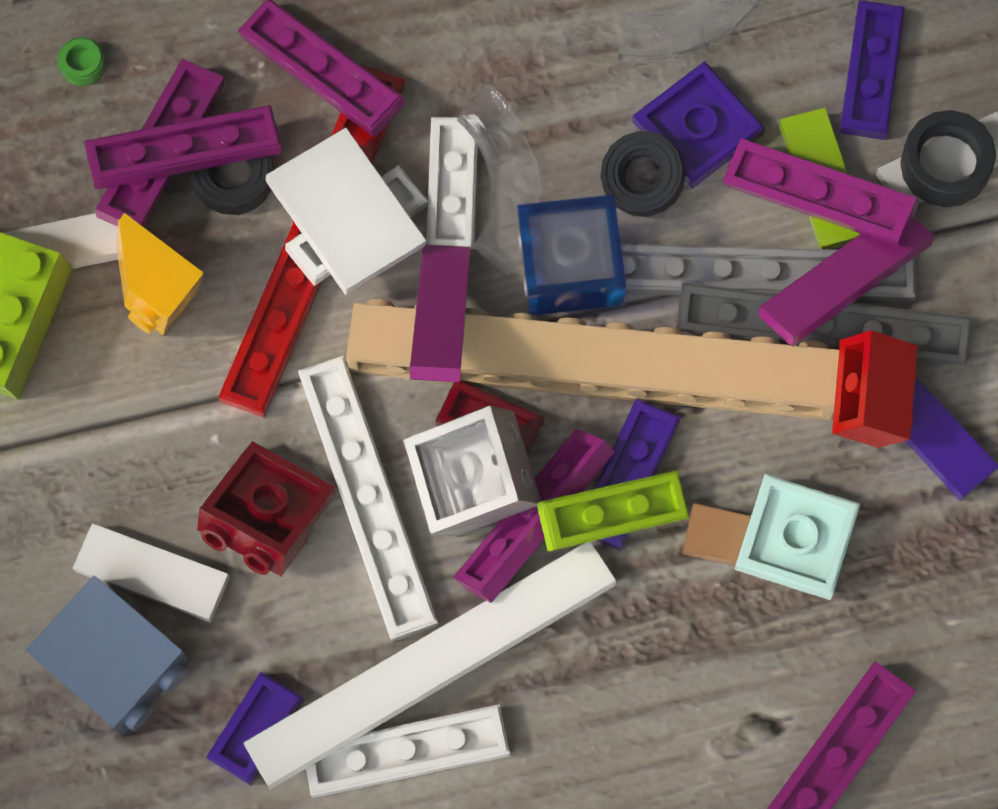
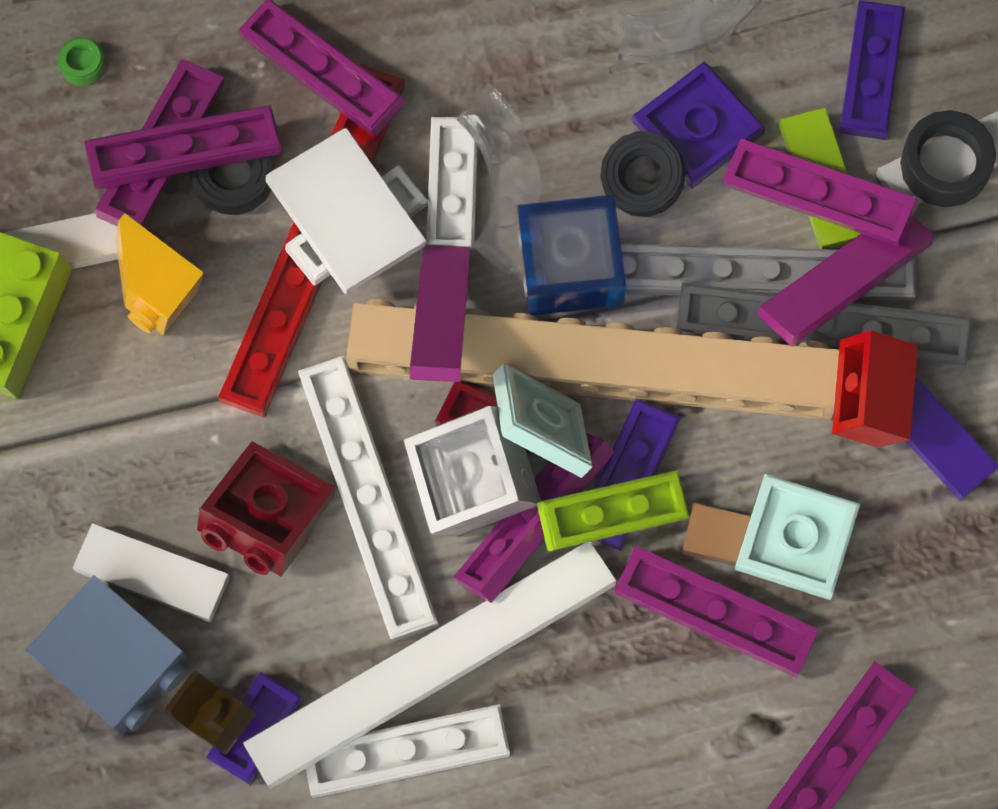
none -> dark brown bracket [165,671,256,755]
none -> light aqua tile [493,364,592,478]
none -> magenta plate [614,546,819,678]

